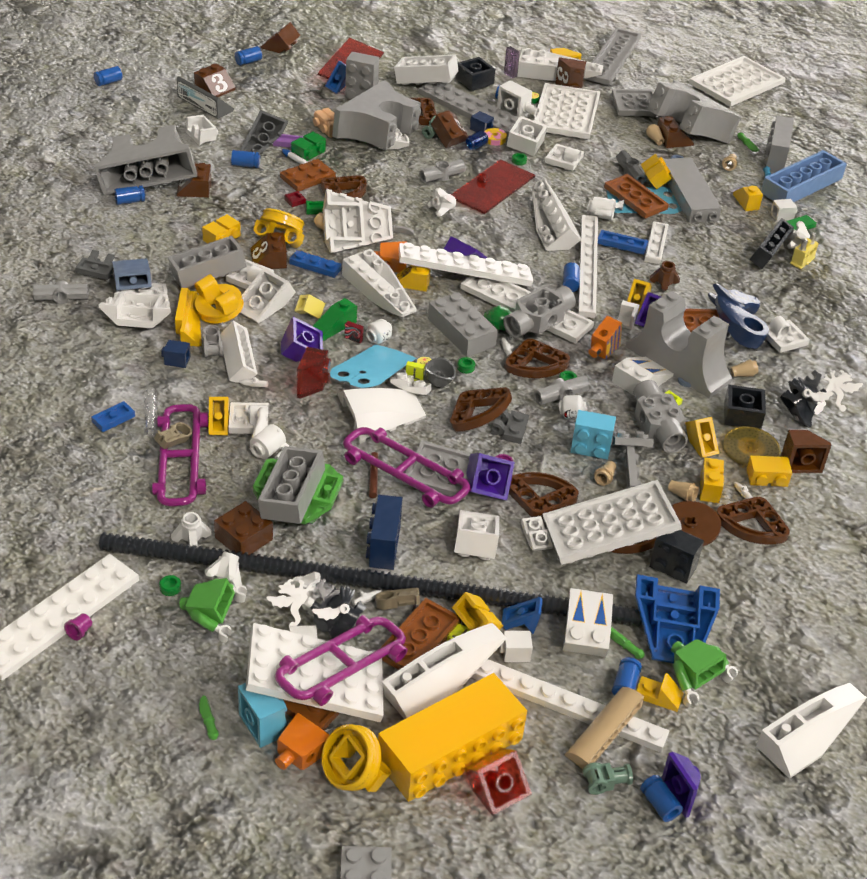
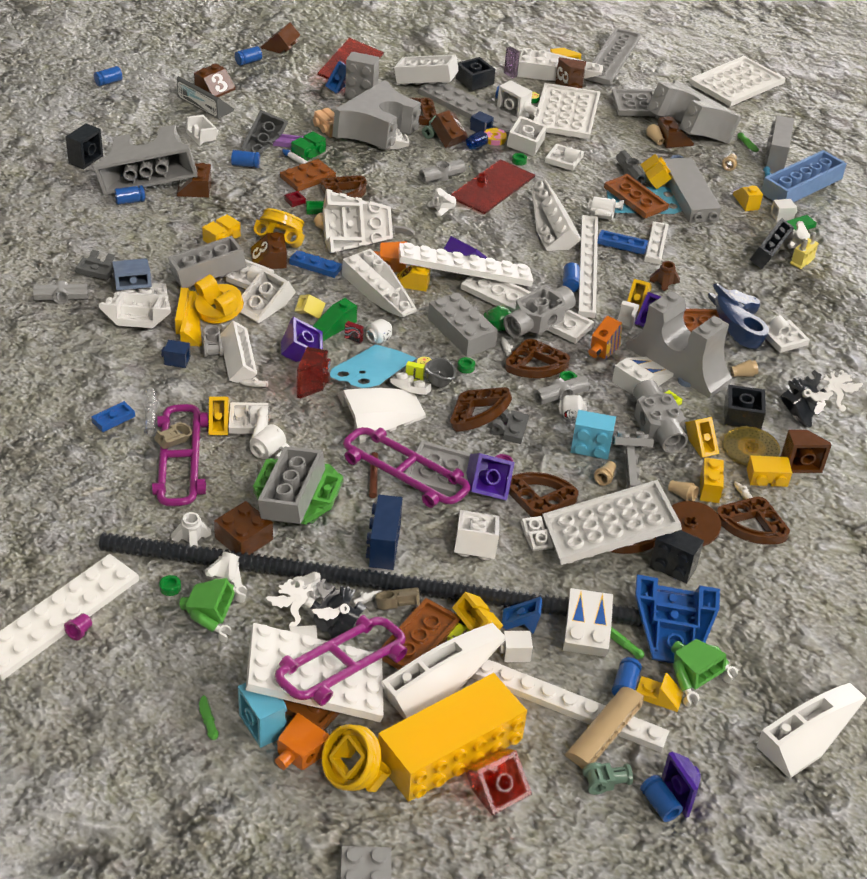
none -> black brick [66,123,103,170]

